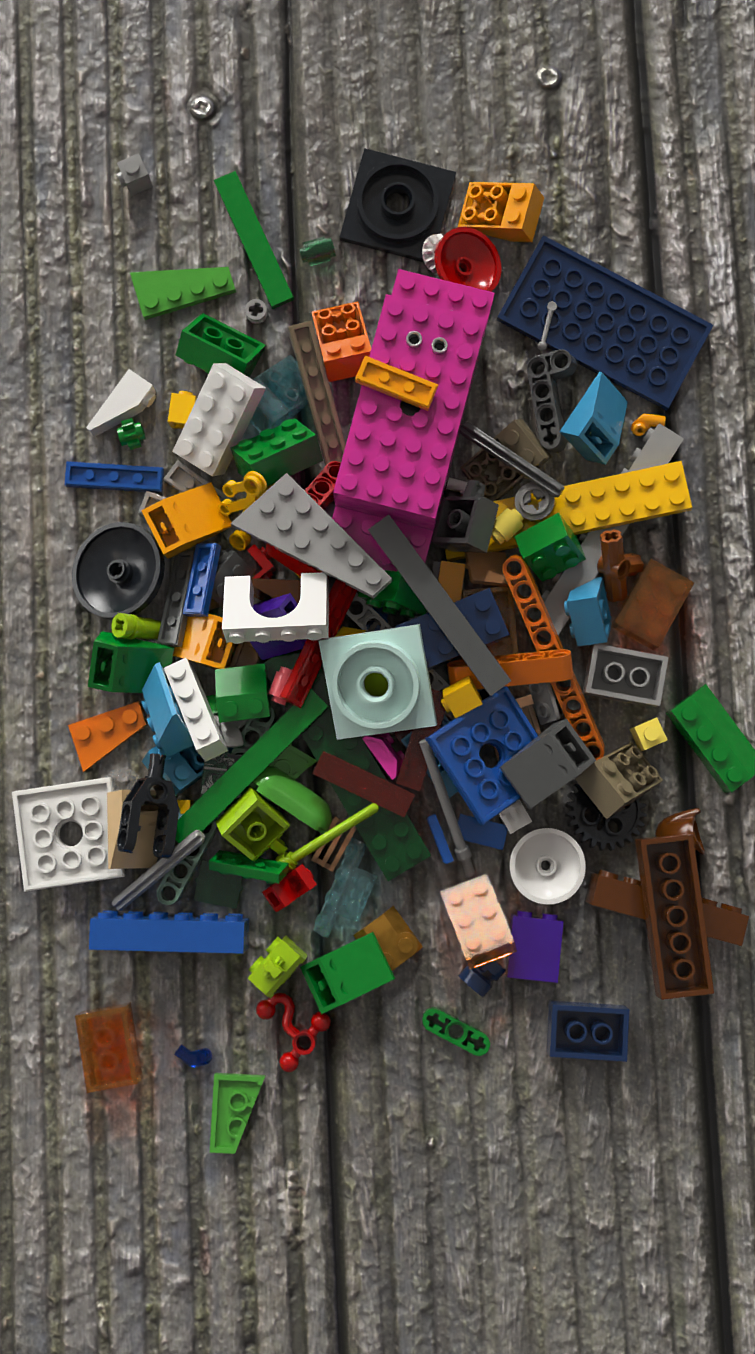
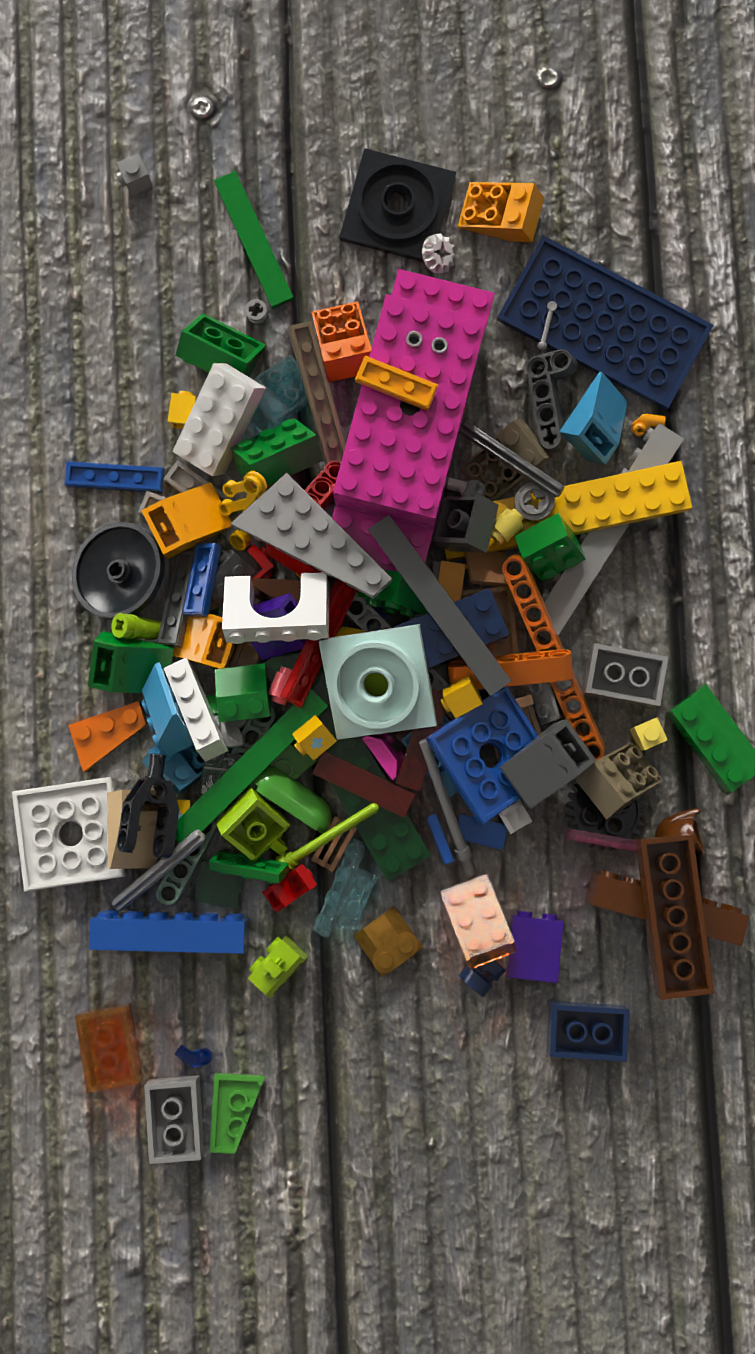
white slope [86,369,156,437] -> none
green gear [117,418,146,450] -> none
bright green wing [130,267,236,320] -> none
red piece [256,993,331,1072] -> none
clear green brick [299,236,336,267] -> none
green slope [300,932,395,1014] -> none
green beam [422,1007,490,1056] -> none
red dish [434,227,502,292] -> none
white dish [509,828,586,904] -> none
dark azure slope [564,576,613,646] -> none
dark orange piece [597,529,644,603] -> none
clear orange brick [611,559,694,650] -> none
none -> light grey brick [144,1075,205,1164]
none -> yellow brick [292,715,337,761]
none -> clear pink tile [564,829,637,852]

